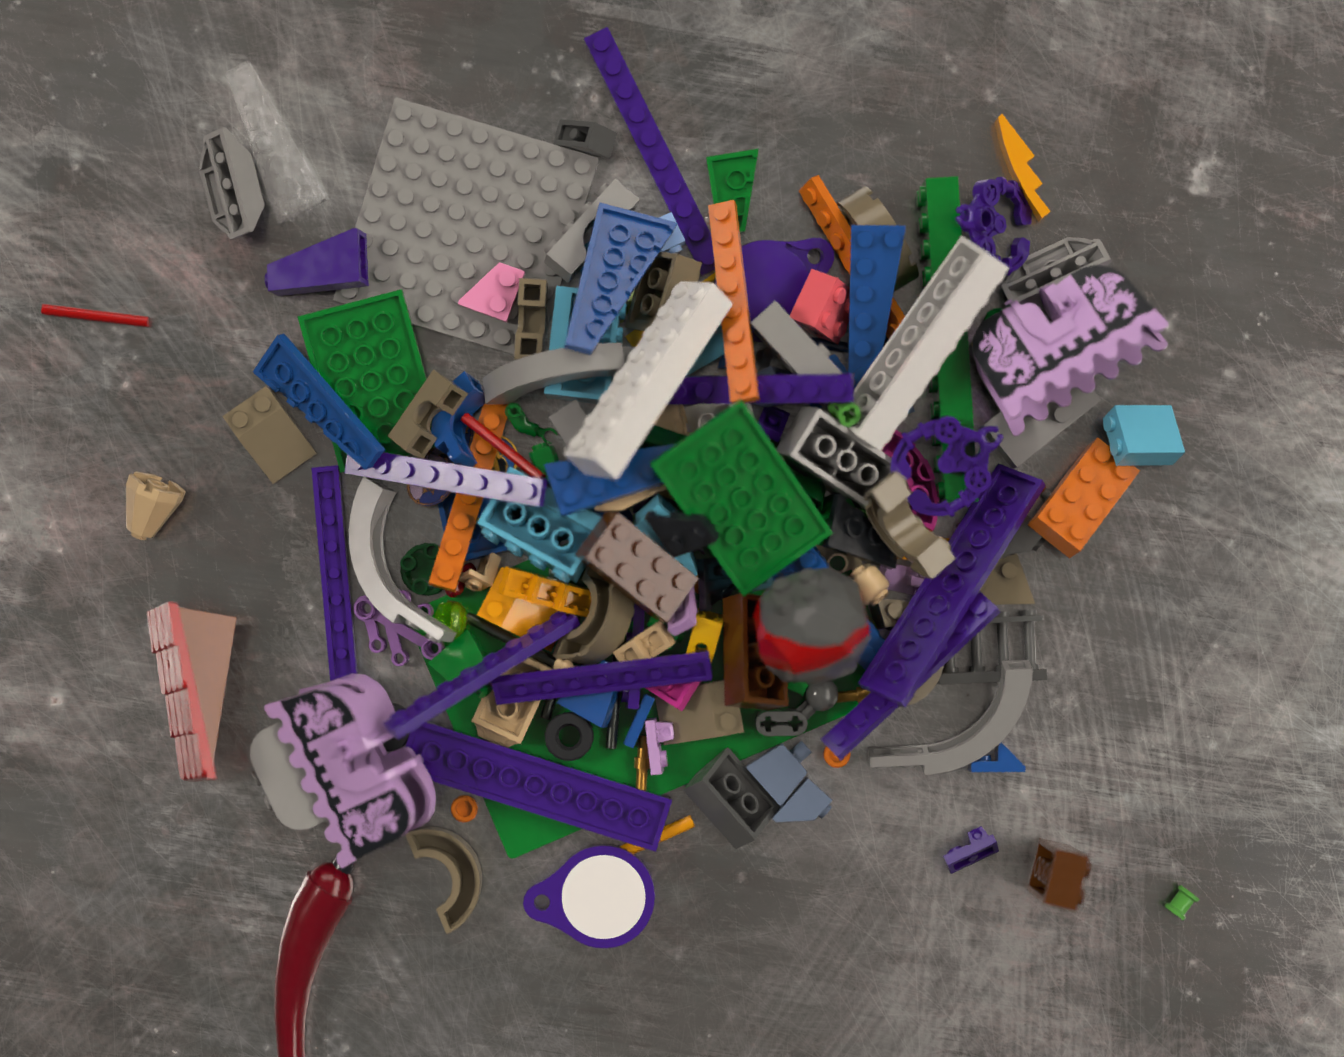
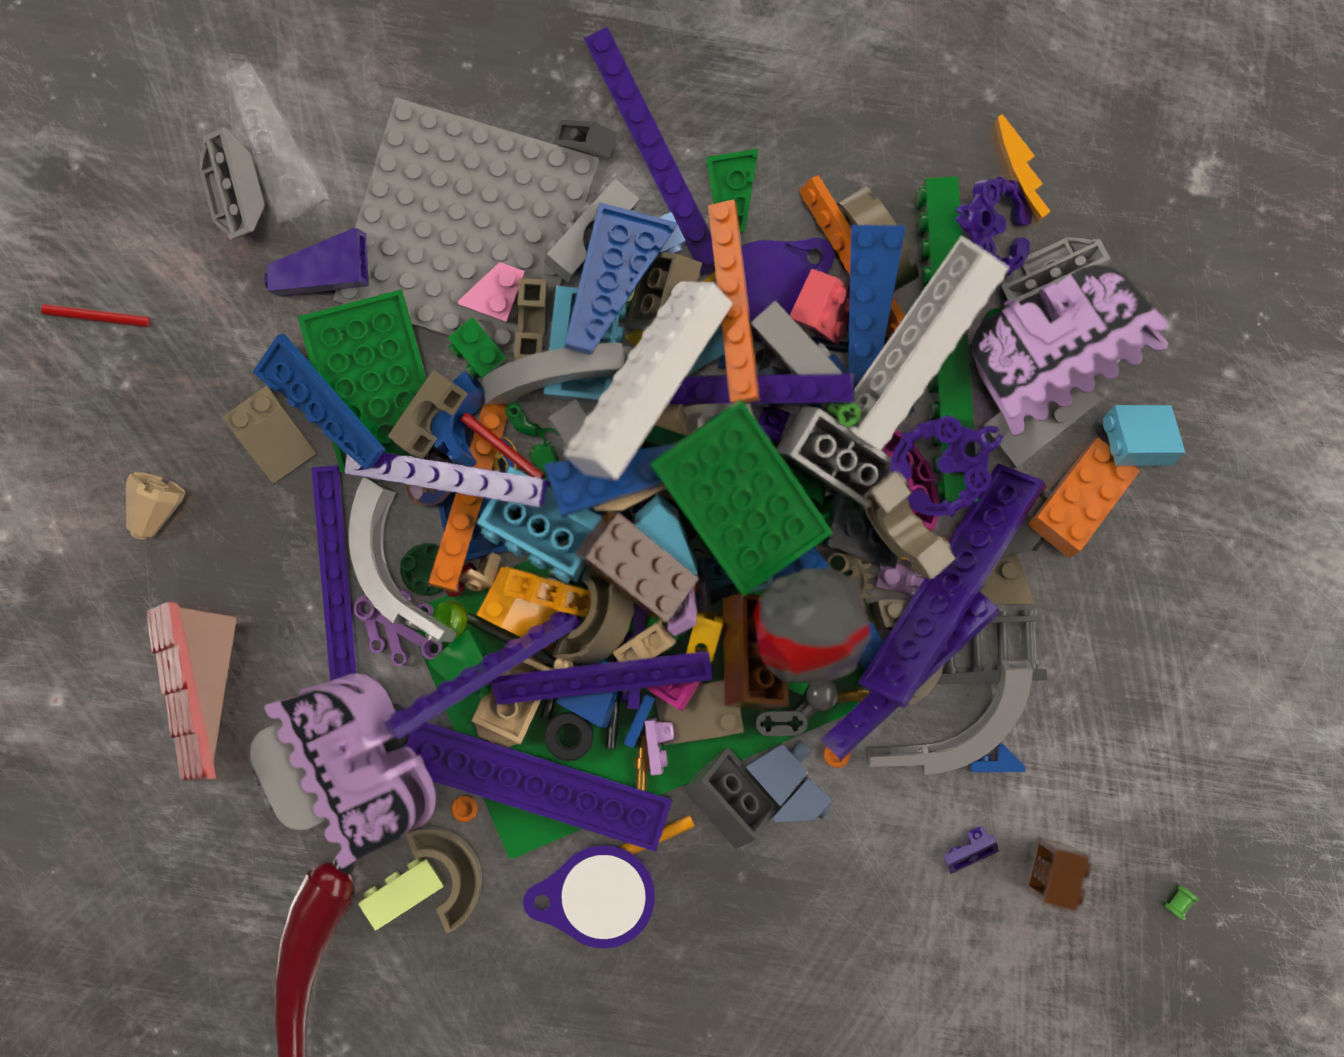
black wing [644,511,720,558] -> none
tan head [850,565,889,606] -> none
none -> yellowish green brick [358,857,446,931]
none -> green bracket [447,317,507,379]

